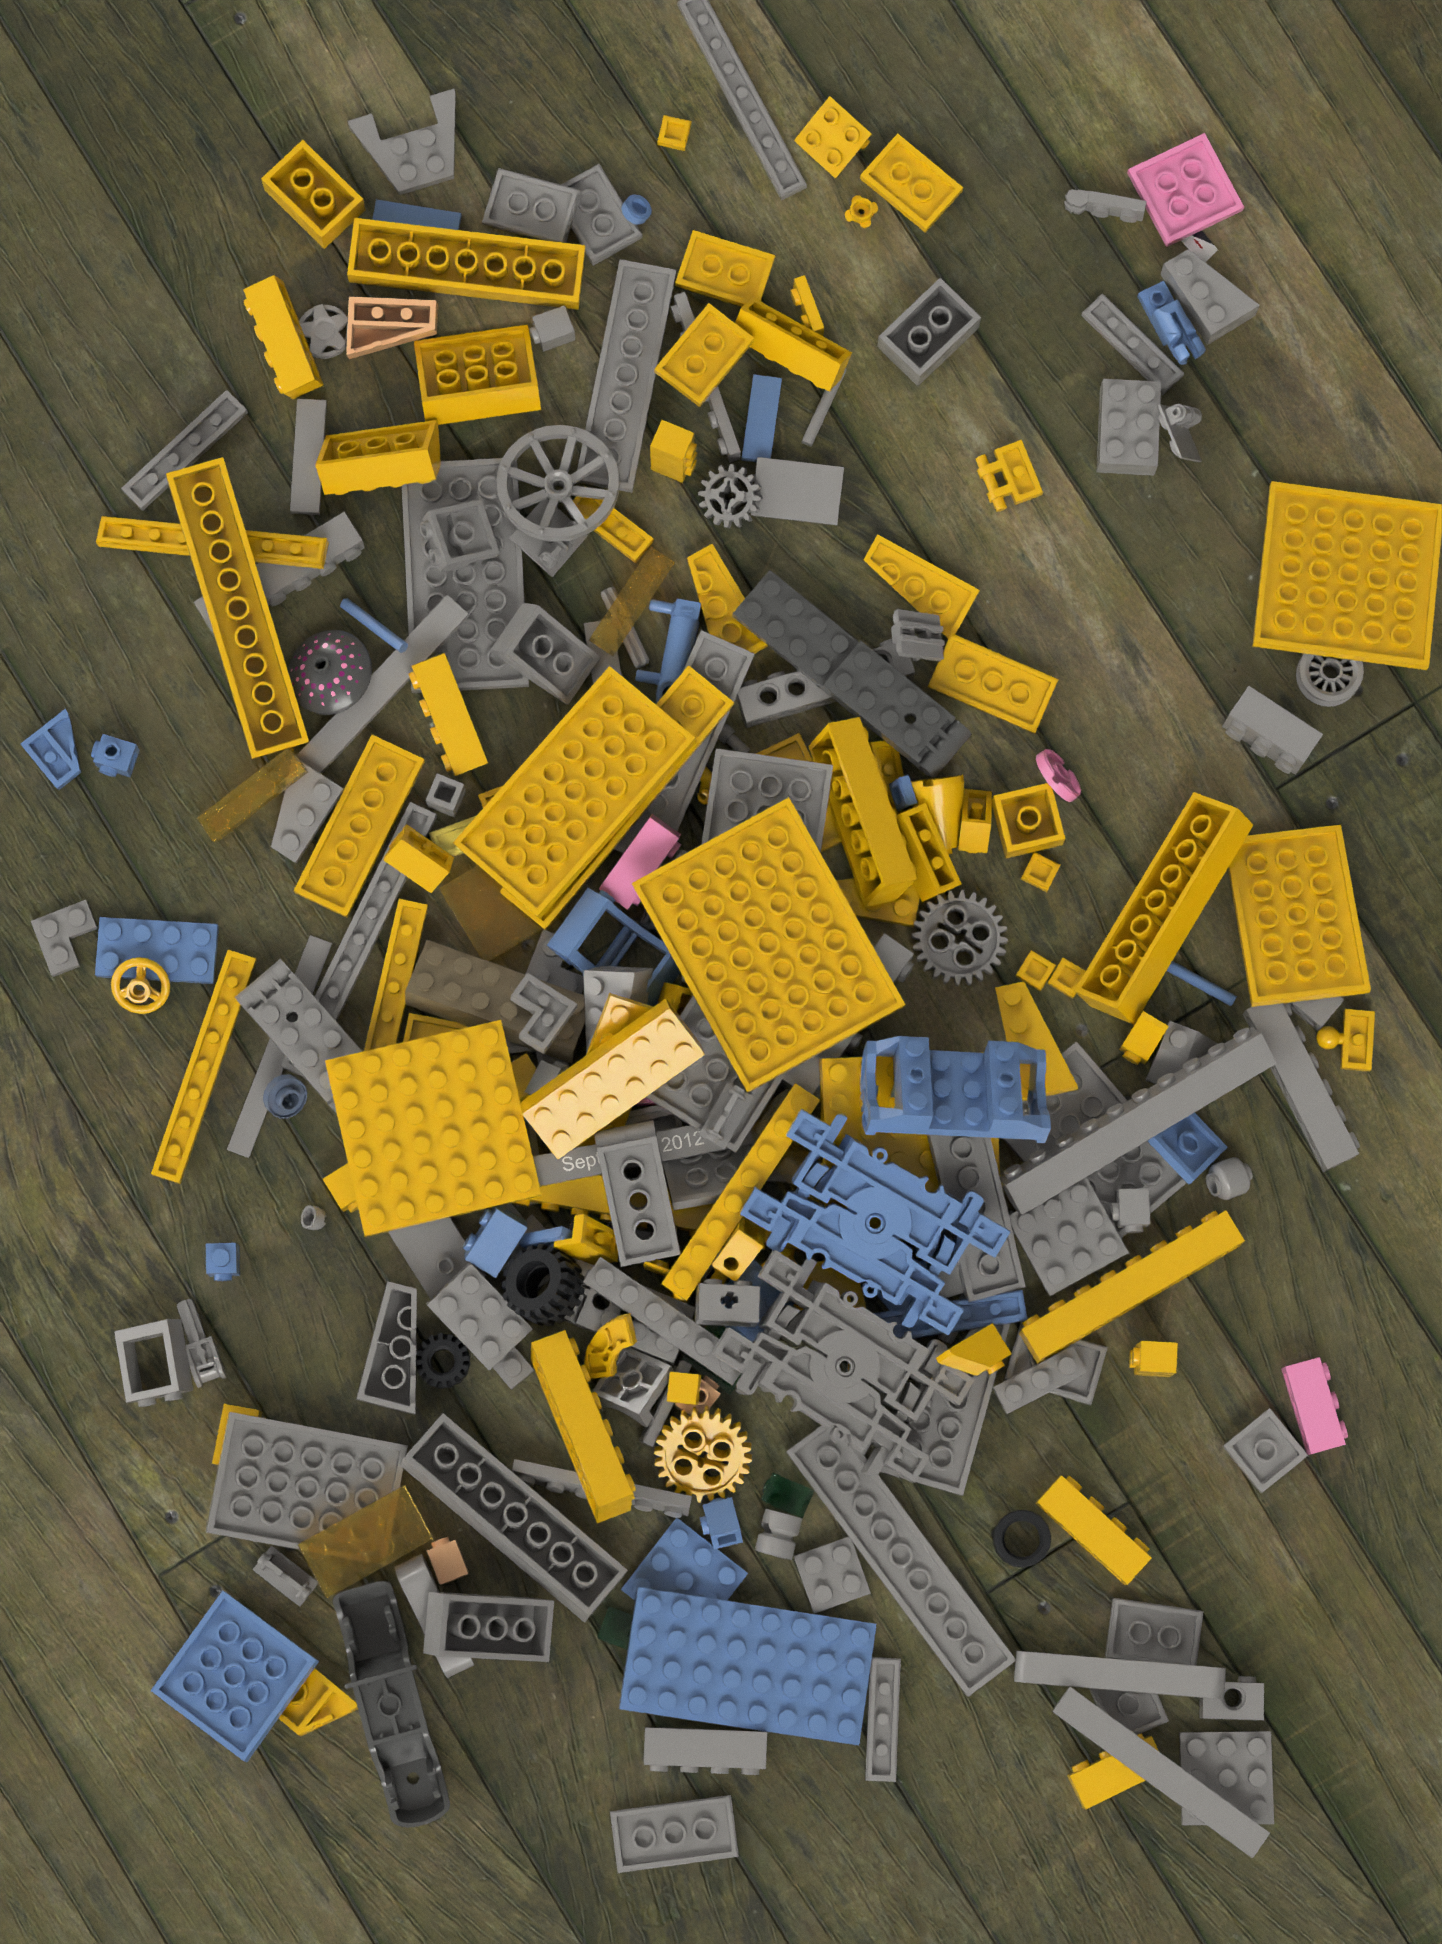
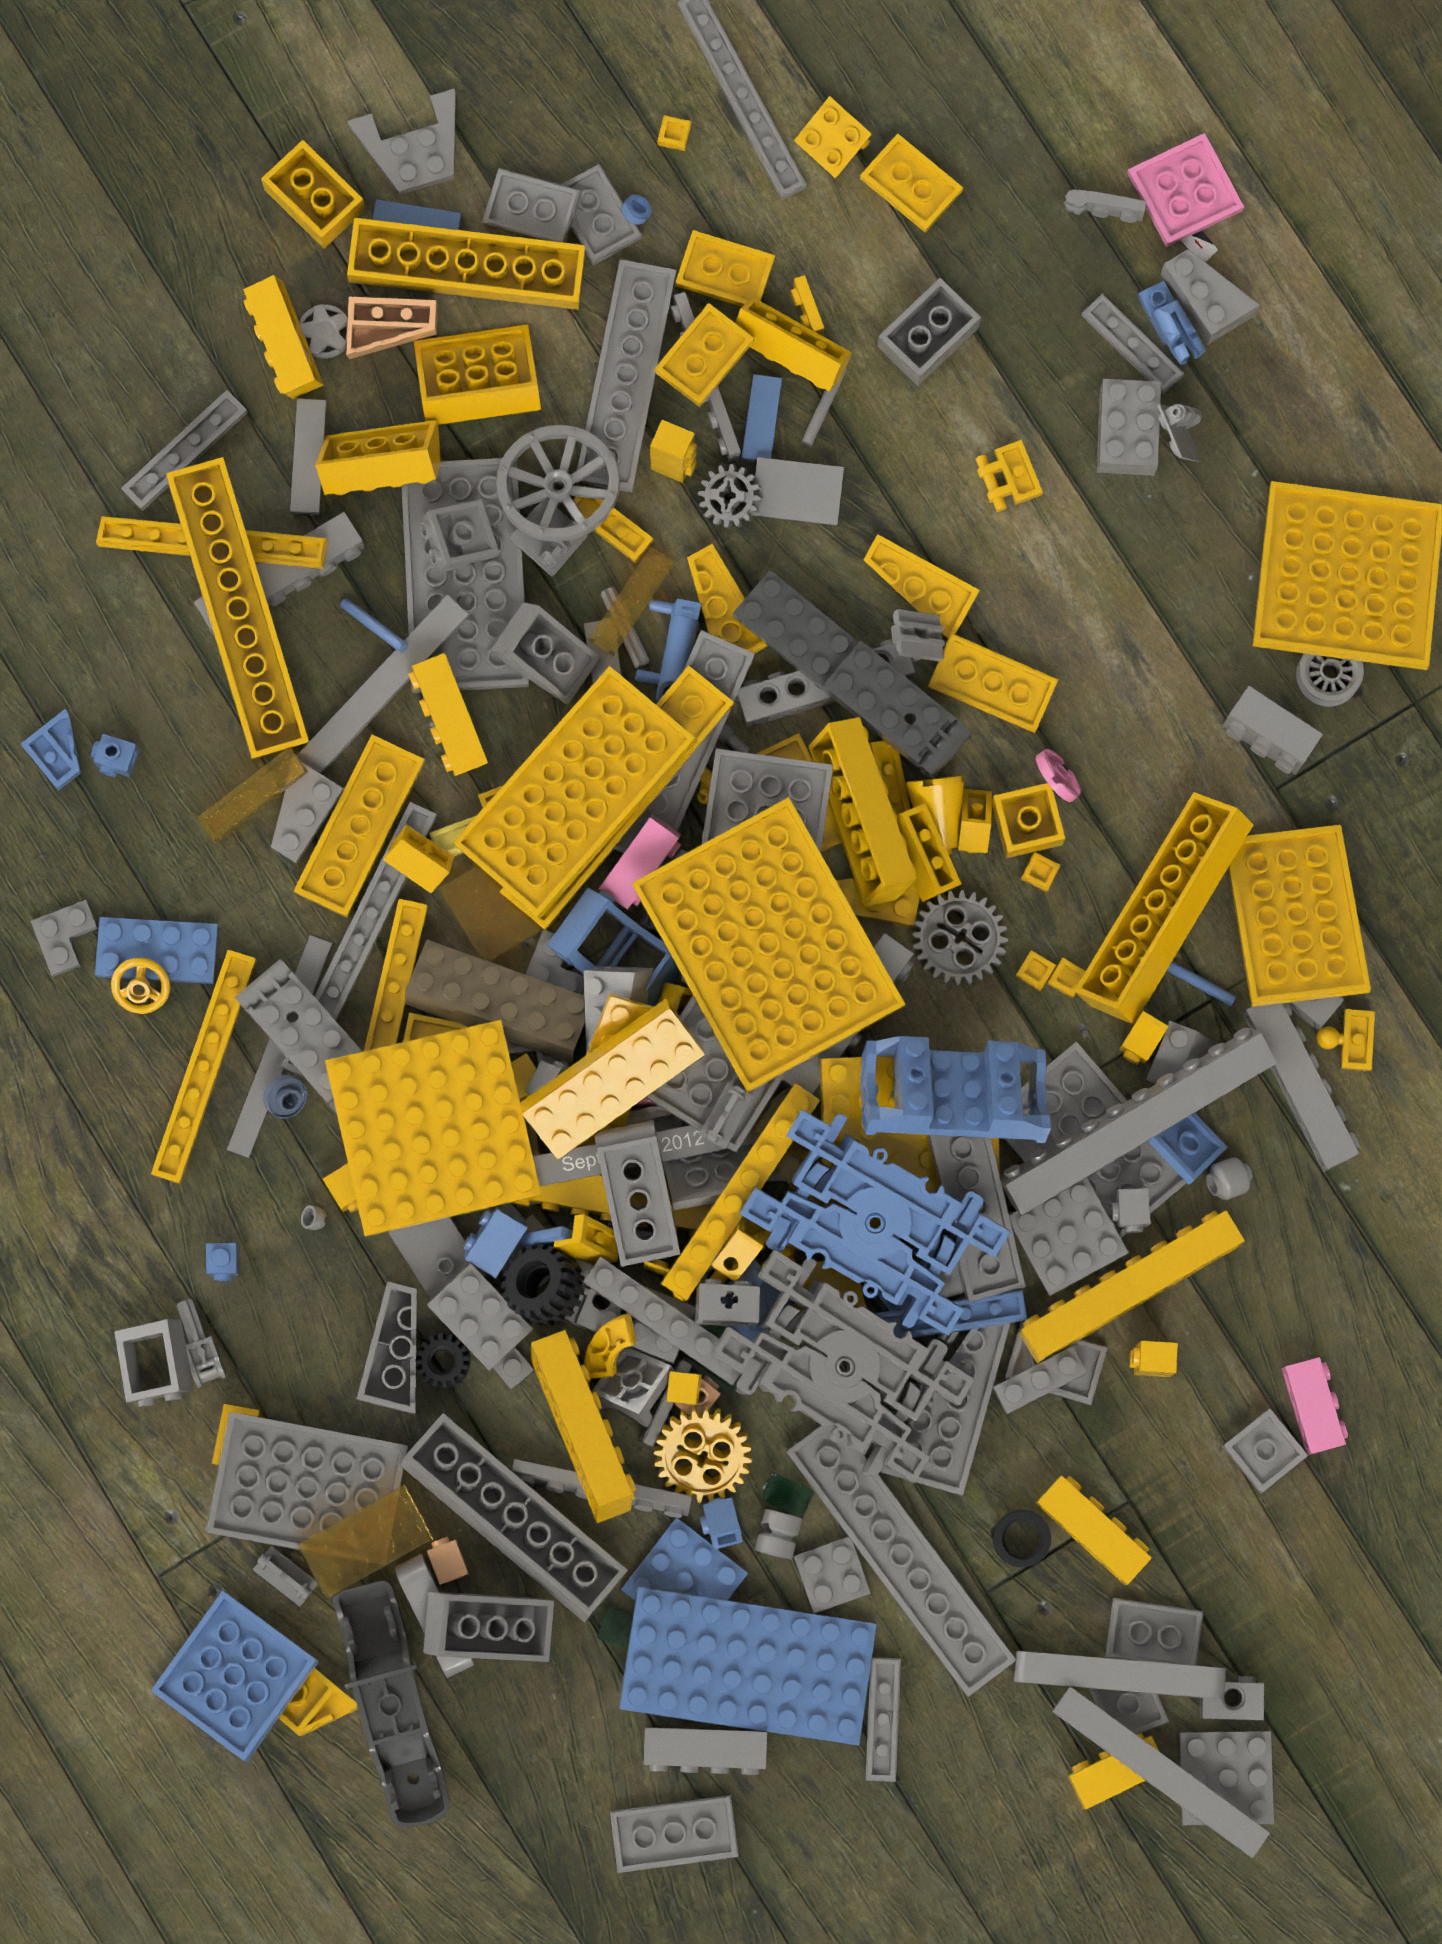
dark grey dish [288,630,372,715] -> none
light grey brick [426,773,466,818] -> none
light grey plate [510,973,577,1054] -> none
light grey brick [529,305,575,352] -> none
yellow plate [845,195,878,228] -> none
medium blue tile [889,775,917,812] -> none
yellow slope [936,1323,1012,1376] -> none
yellow wing [995,981,1078,1101] -> none

